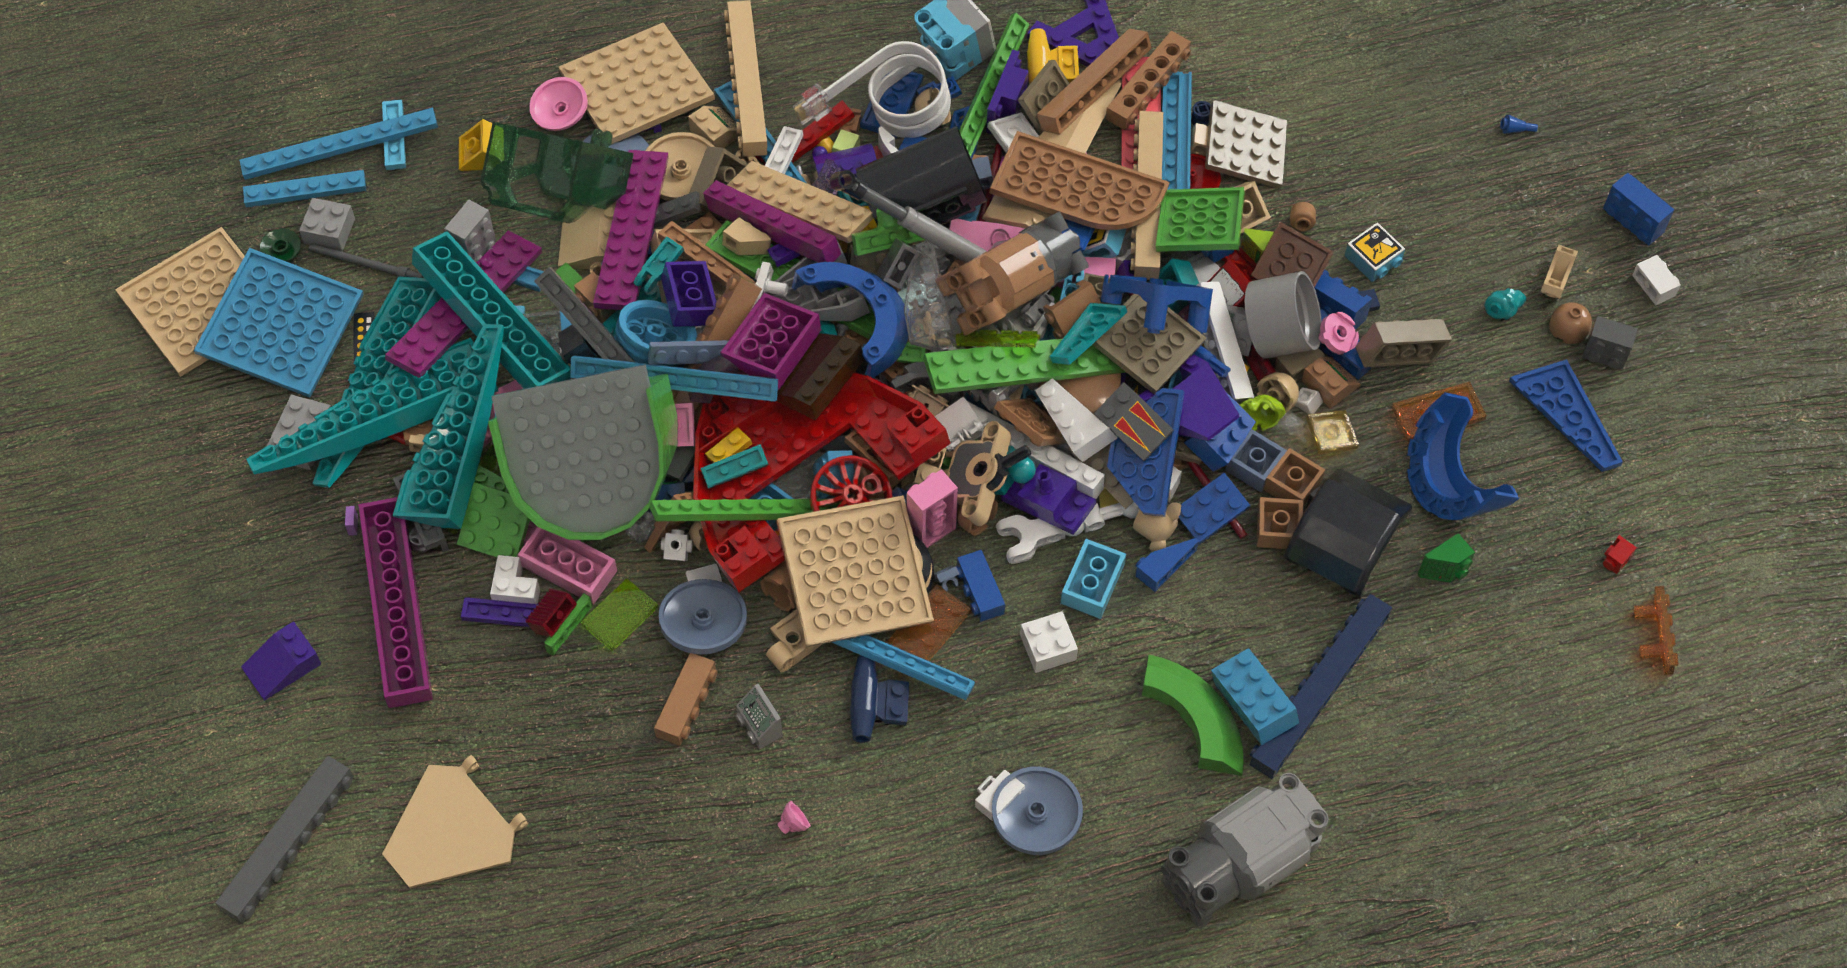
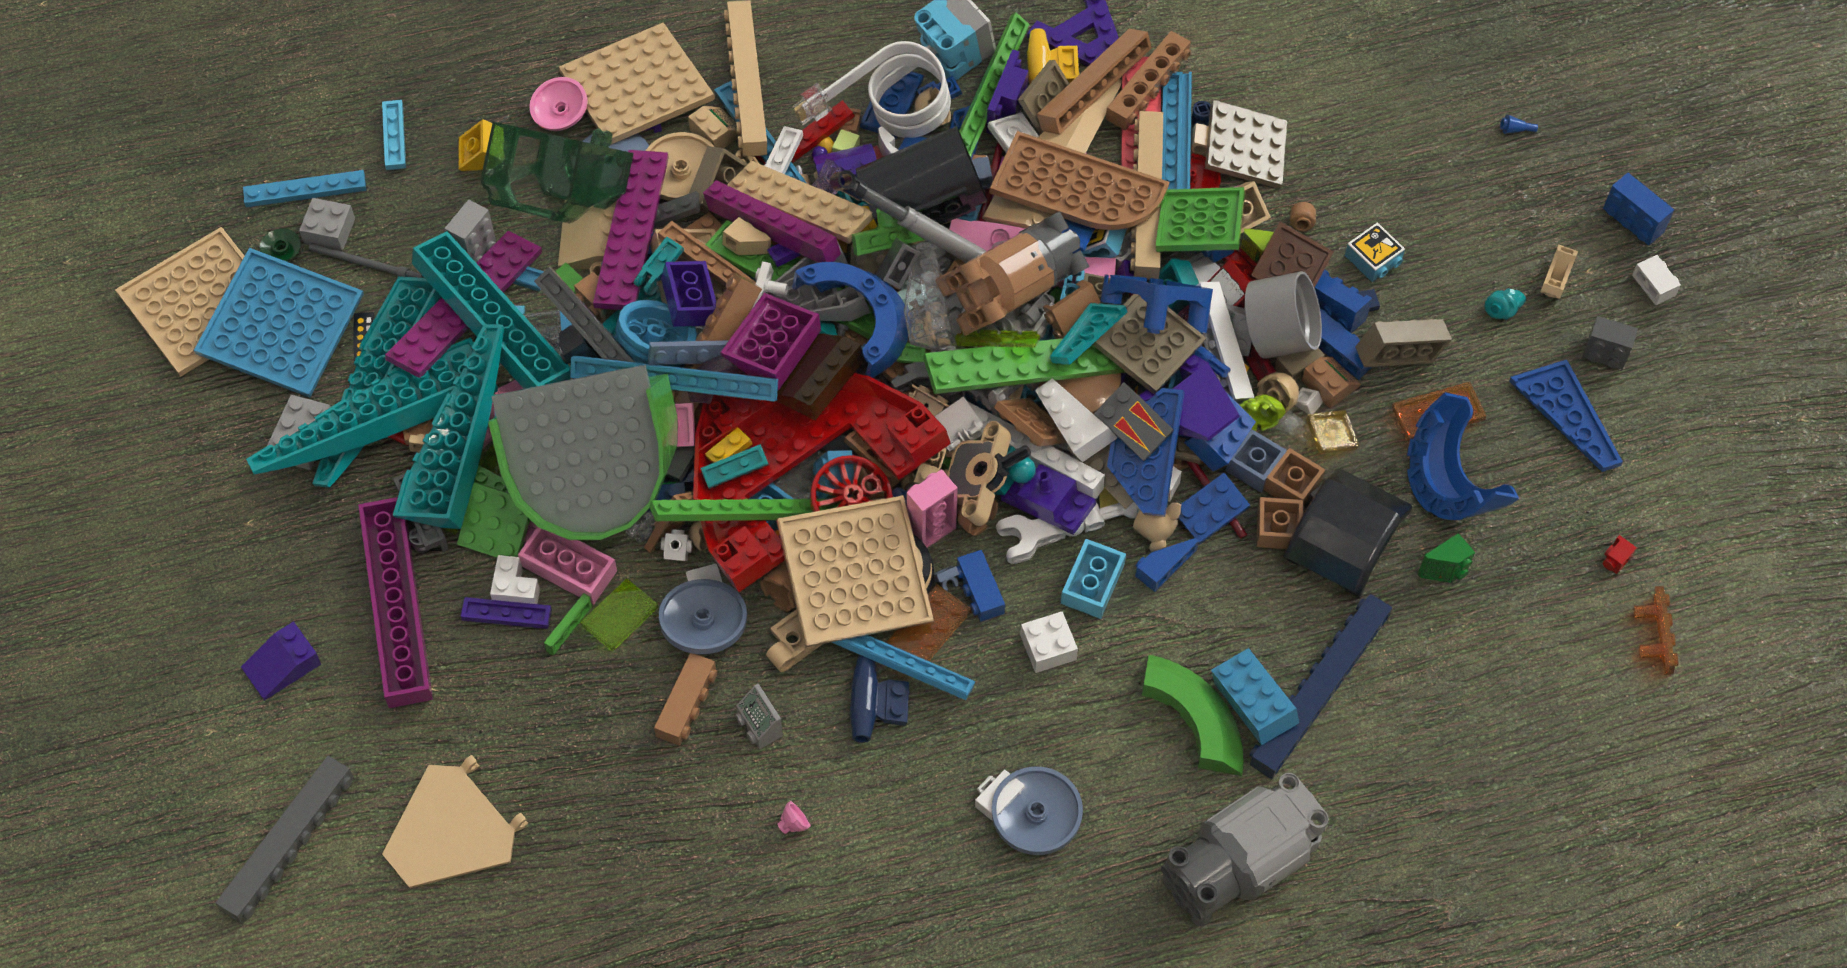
dark azure plate [240,108,438,180] -> none
medium lavender tile [345,506,358,535] -> none
dark red brick [526,588,577,638] -> none
bright pink plate [1318,312,1359,355] -> none
medium nougat cylinder [1549,302,1592,344] -> none

